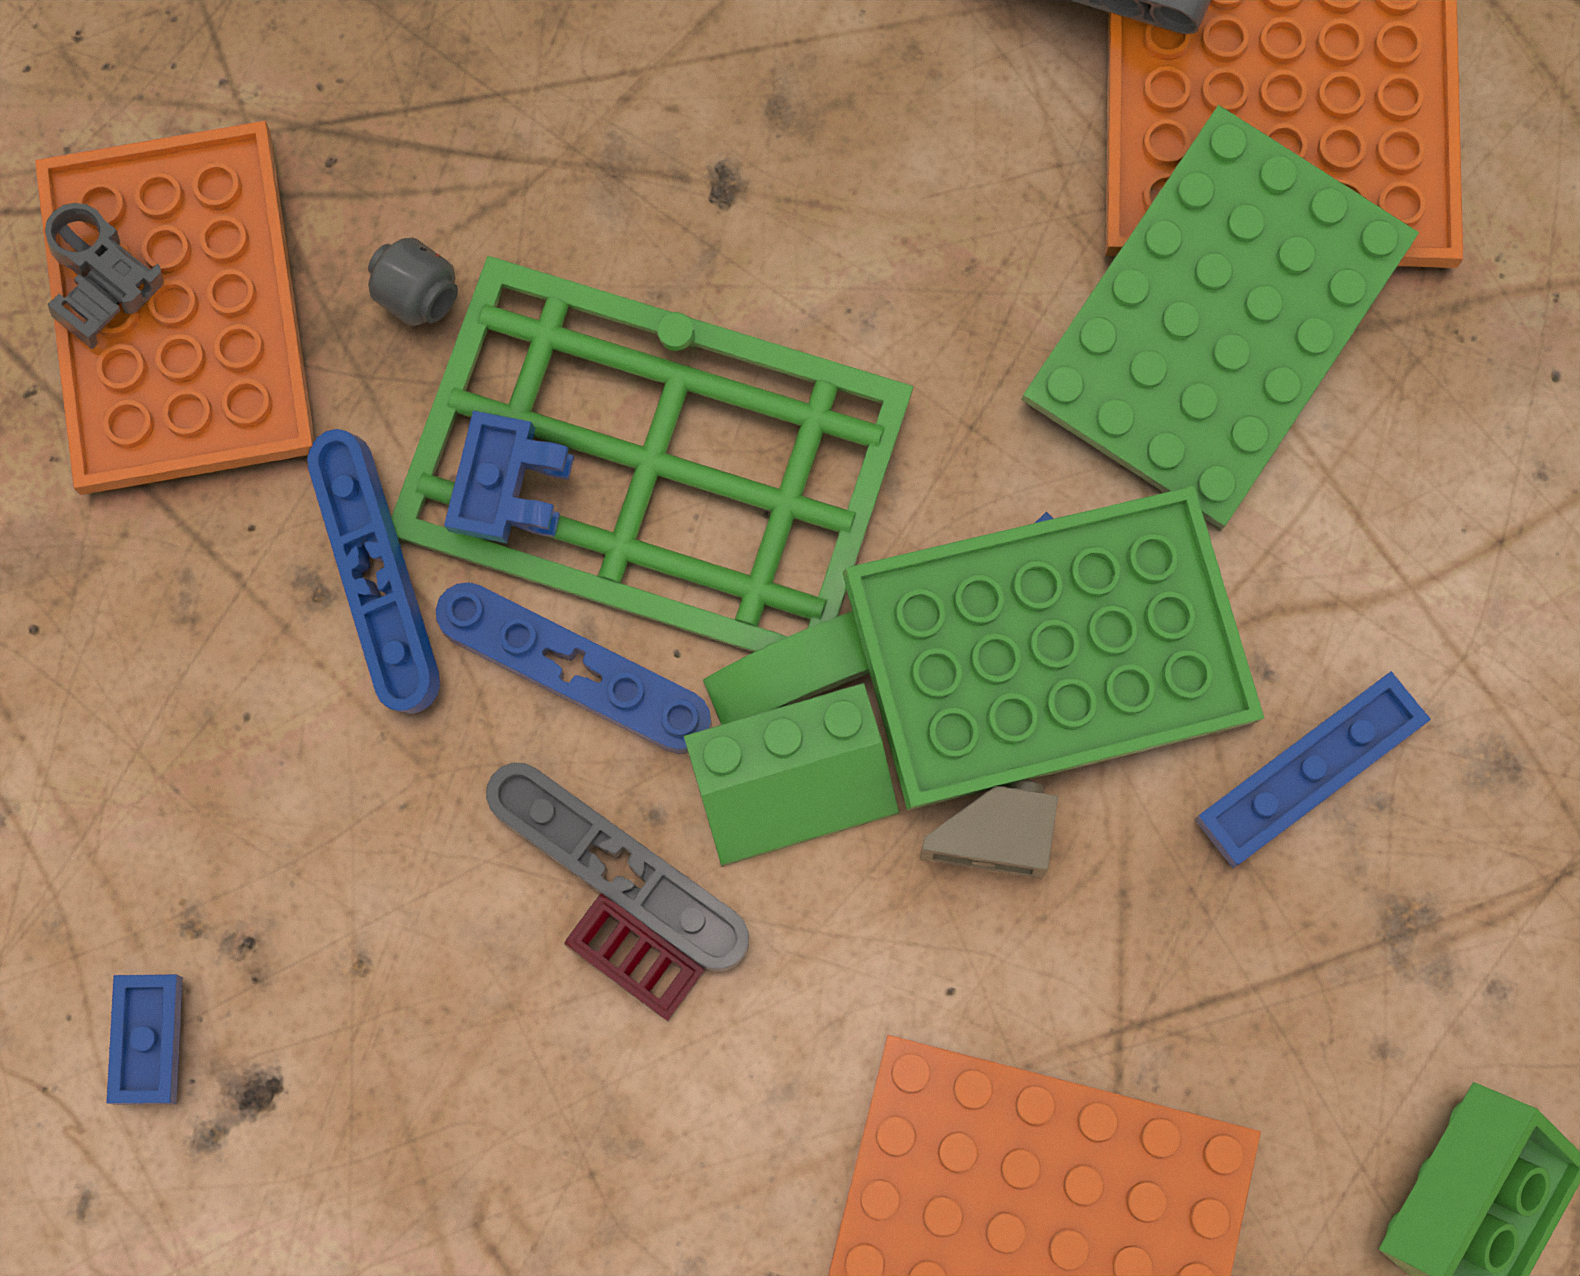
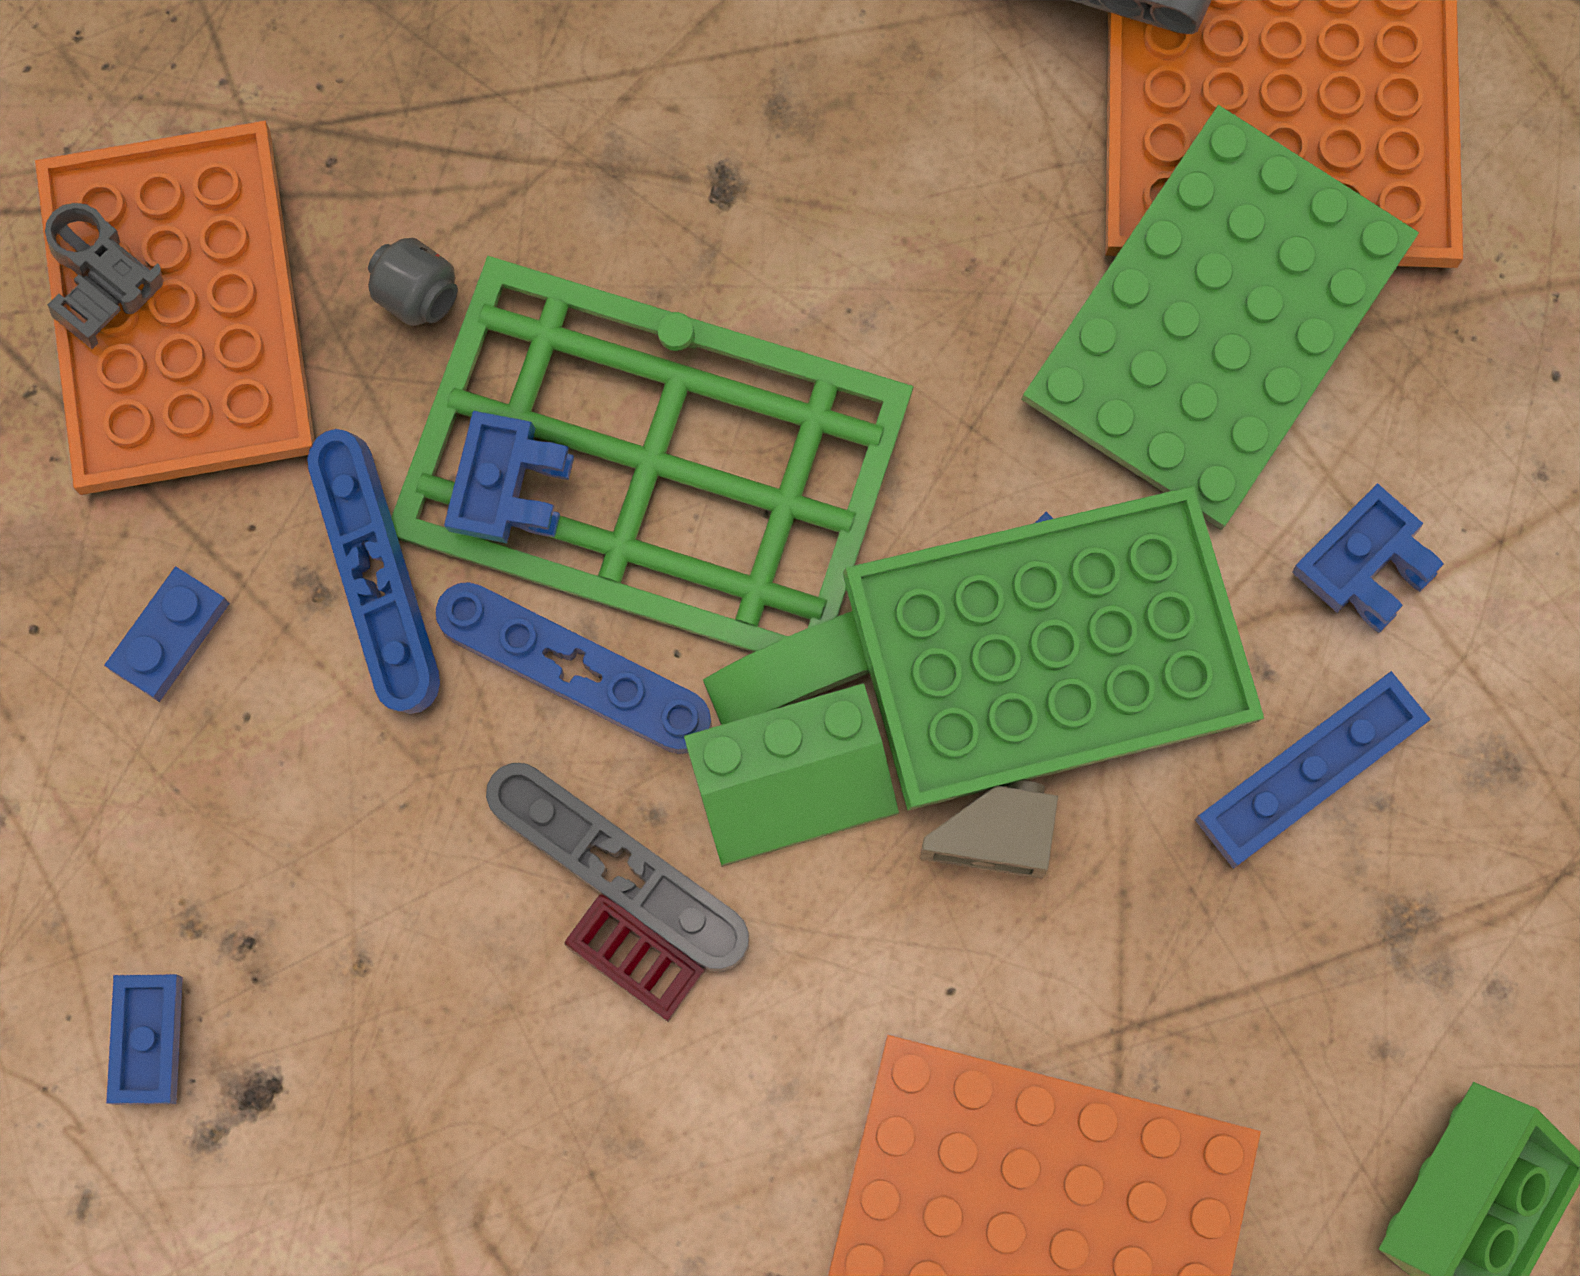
none -> blue plate [104,566,230,702]
none -> blue plate [1292,483,1444,633]

